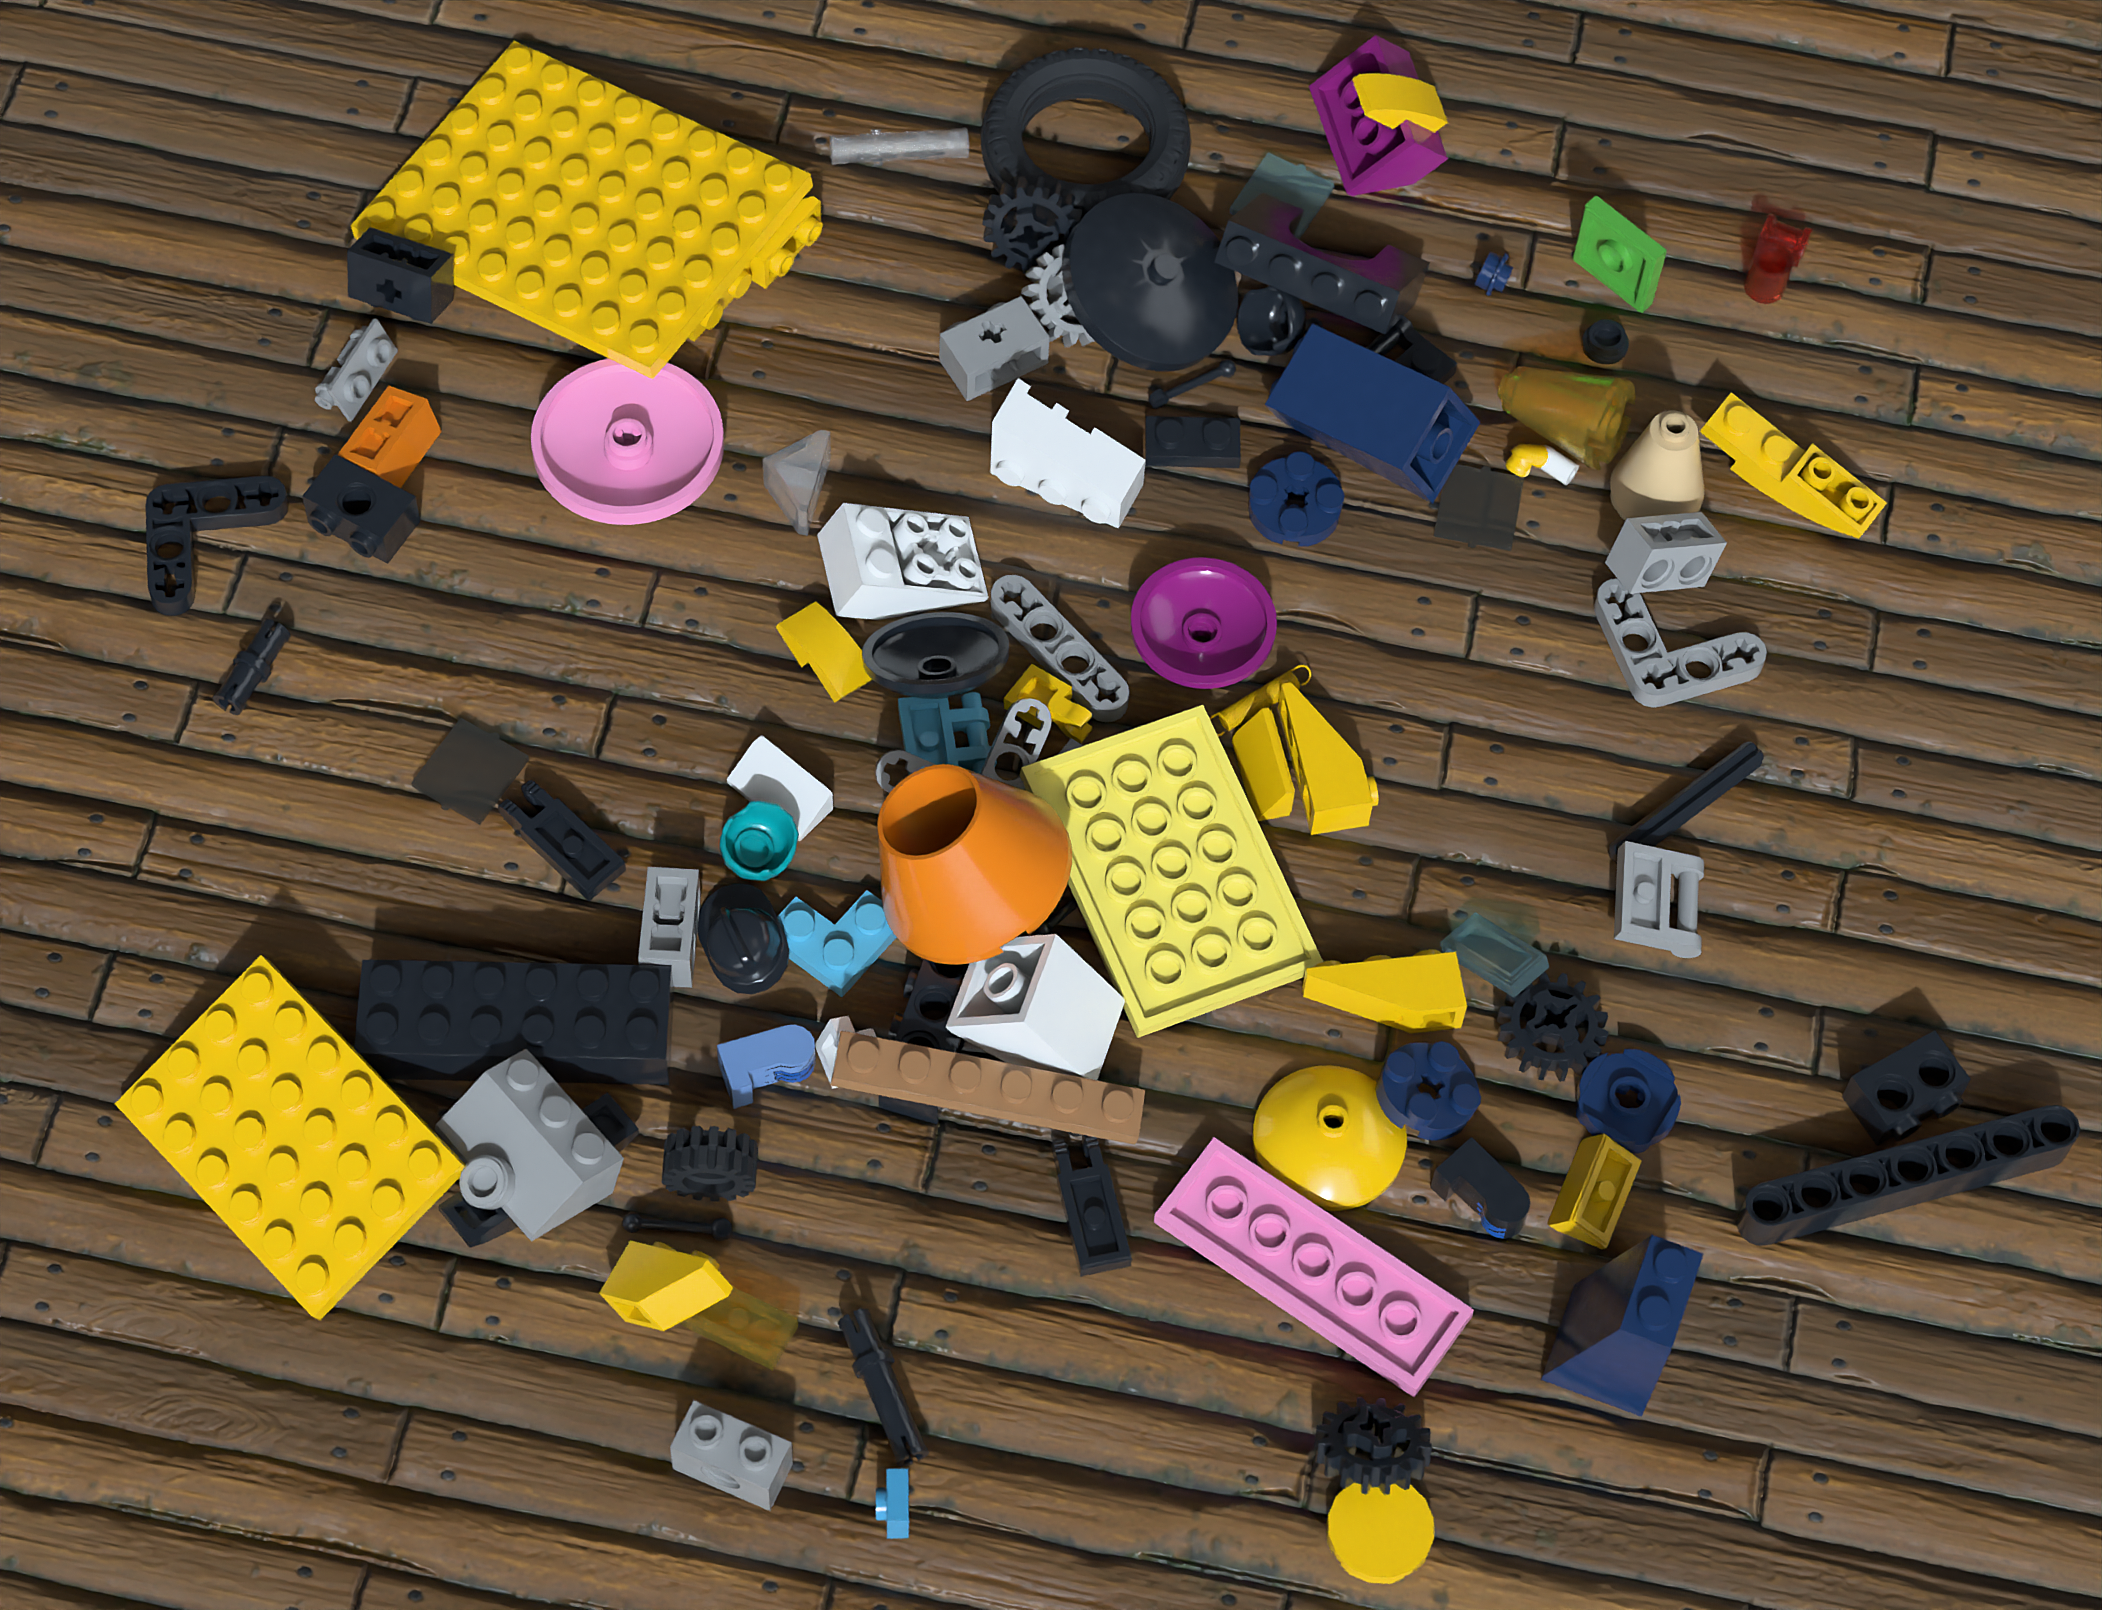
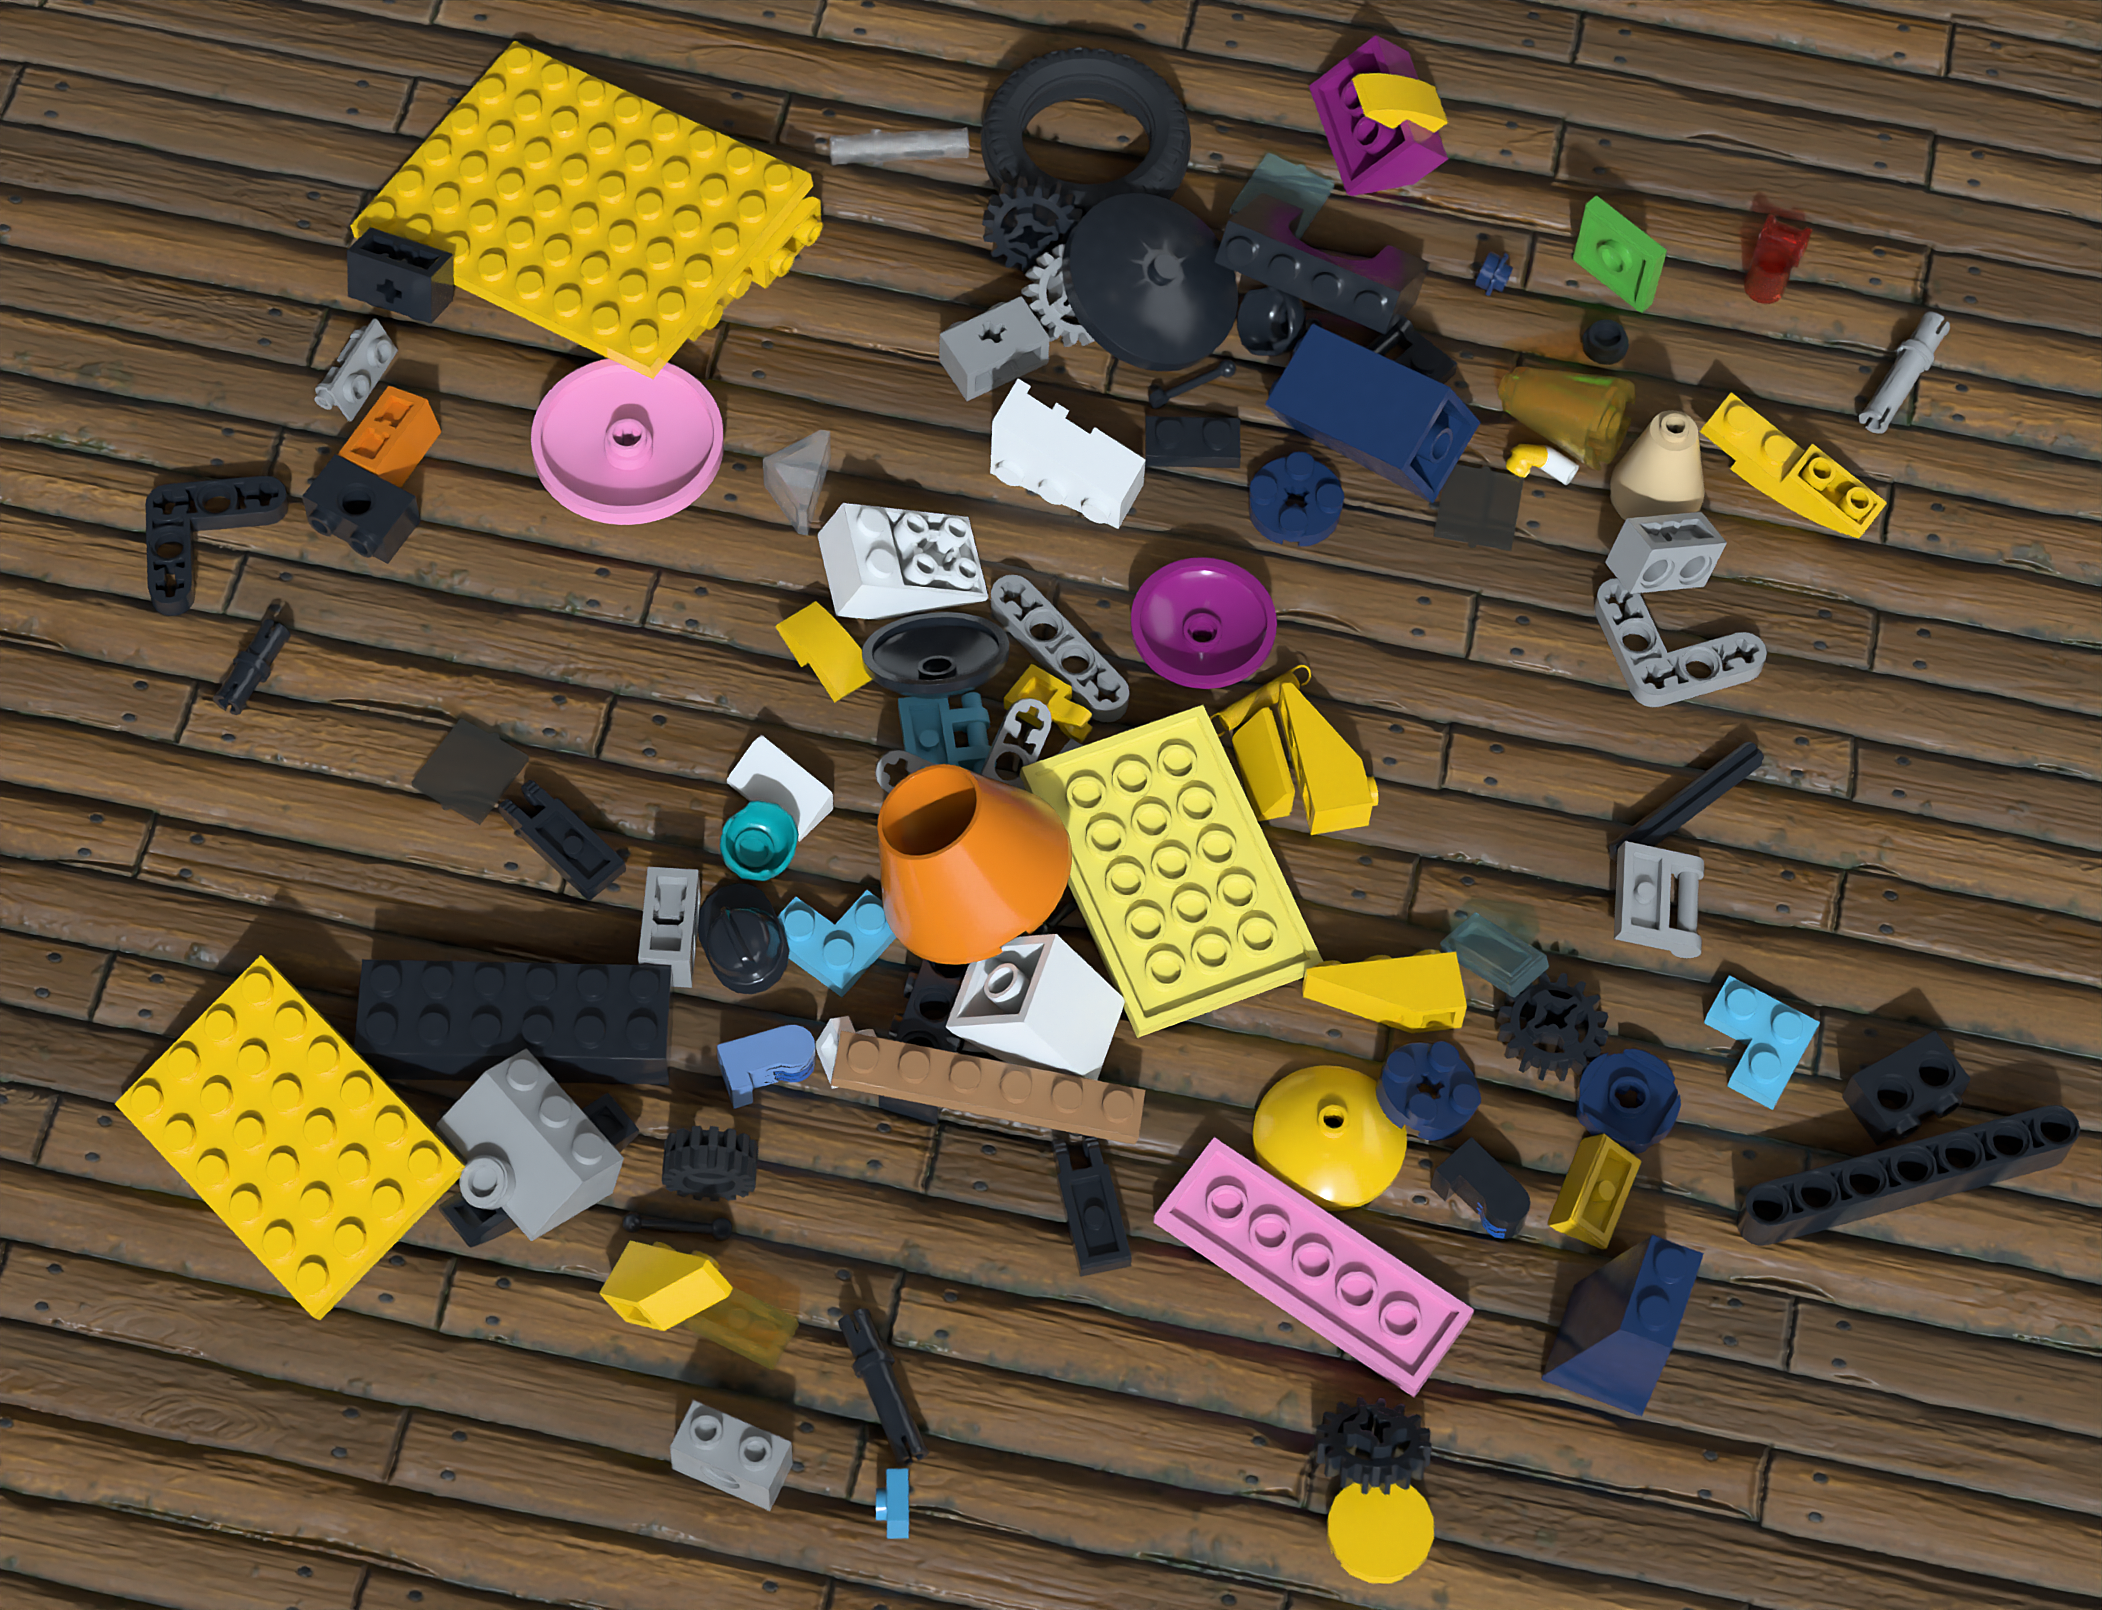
none -> medium azure plate [1704,975,1820,1110]
none -> light grey pin [1859,312,1950,434]

